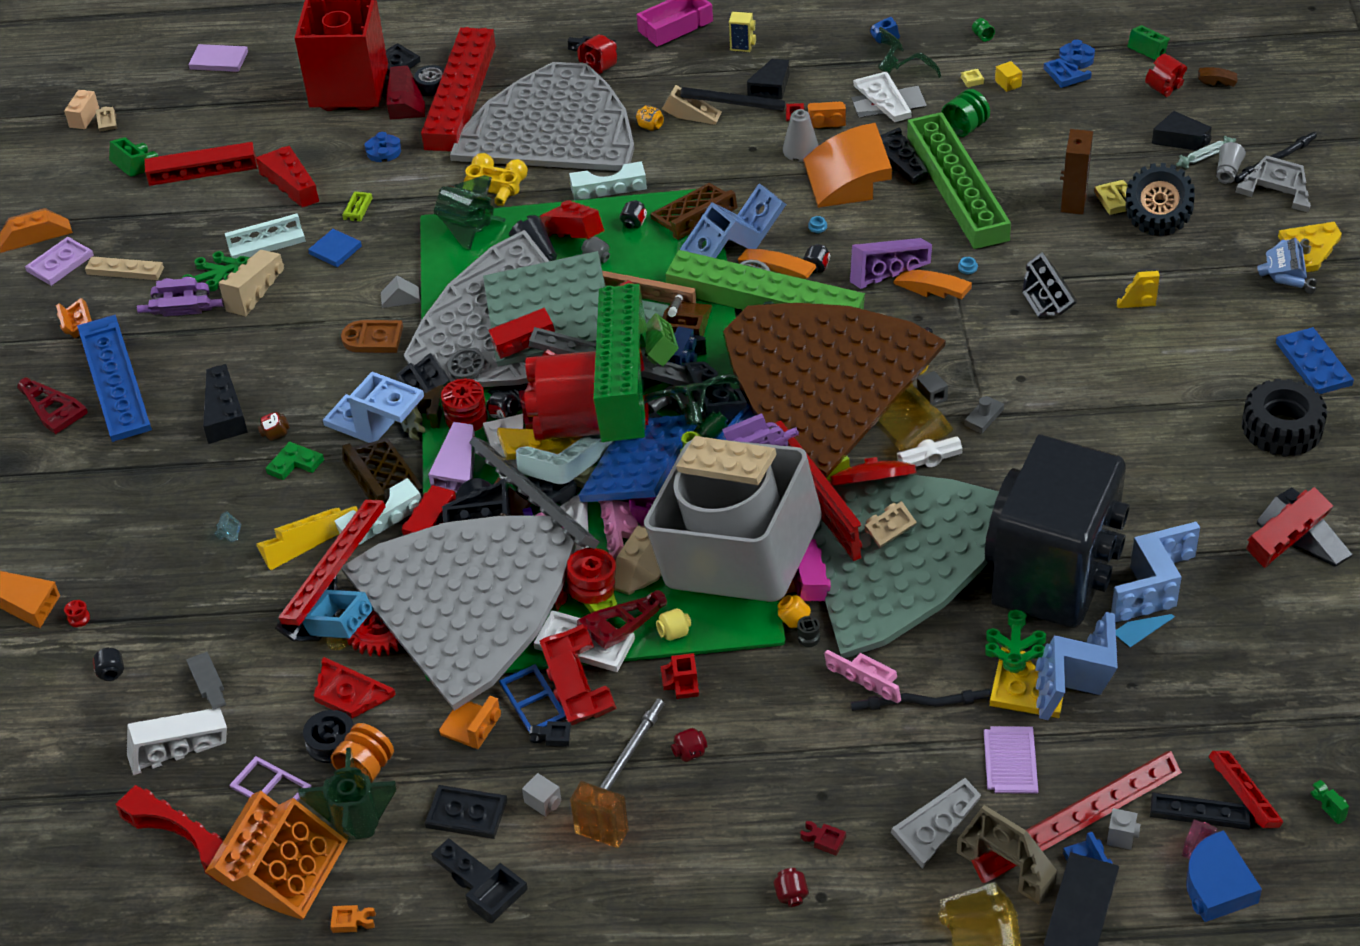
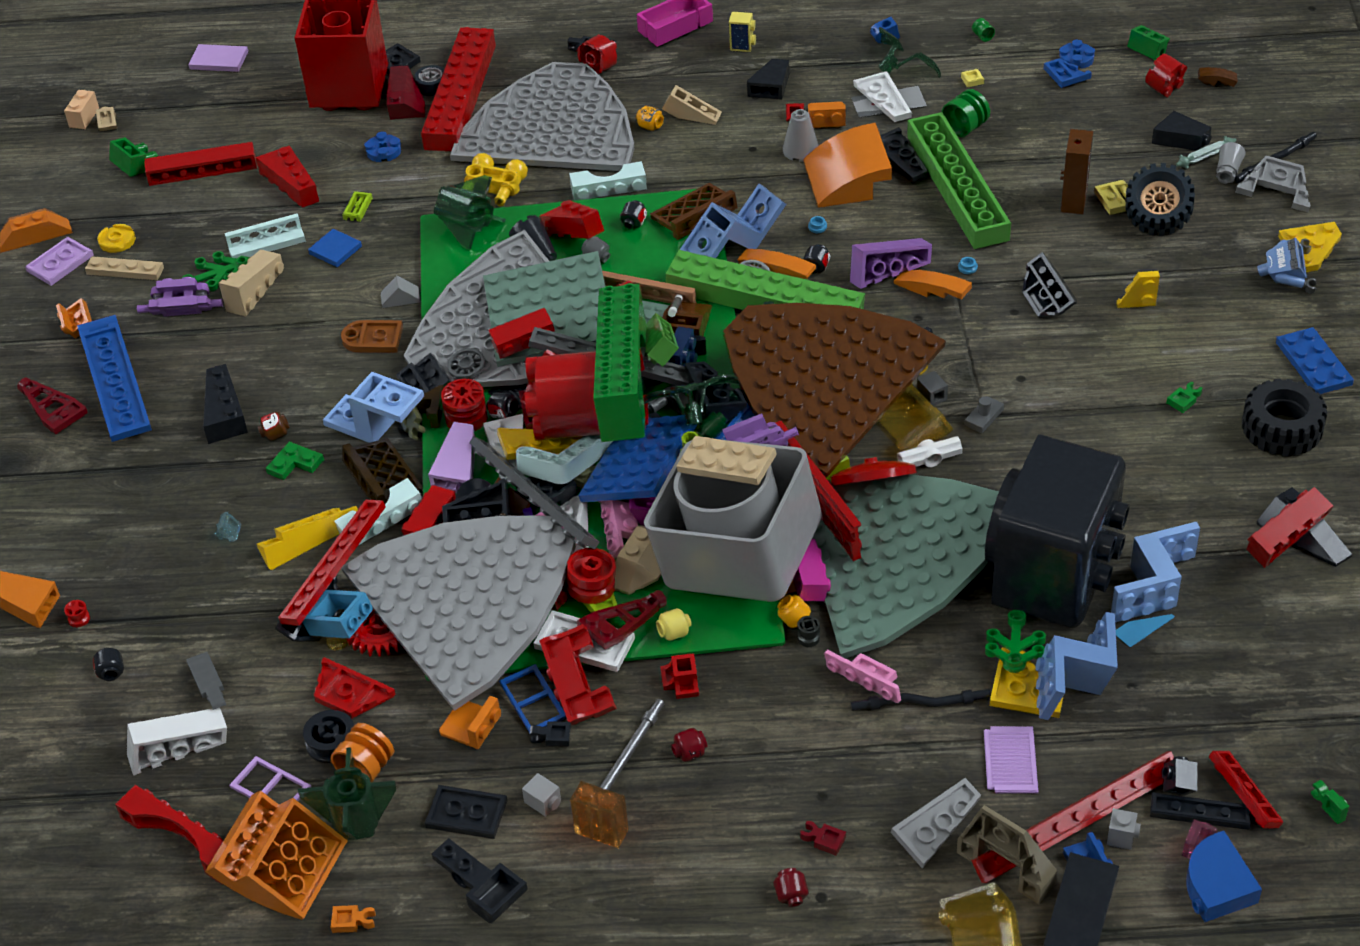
black axle [680,87,785,111] -> none
tan bracket [864,501,917,548] -> none
yellow brick [995,61,1022,92] -> none
none -> yellow tile [97,224,136,253]
none -> brick [1162,756,1197,796]
none -> green plate [1166,382,1202,413]

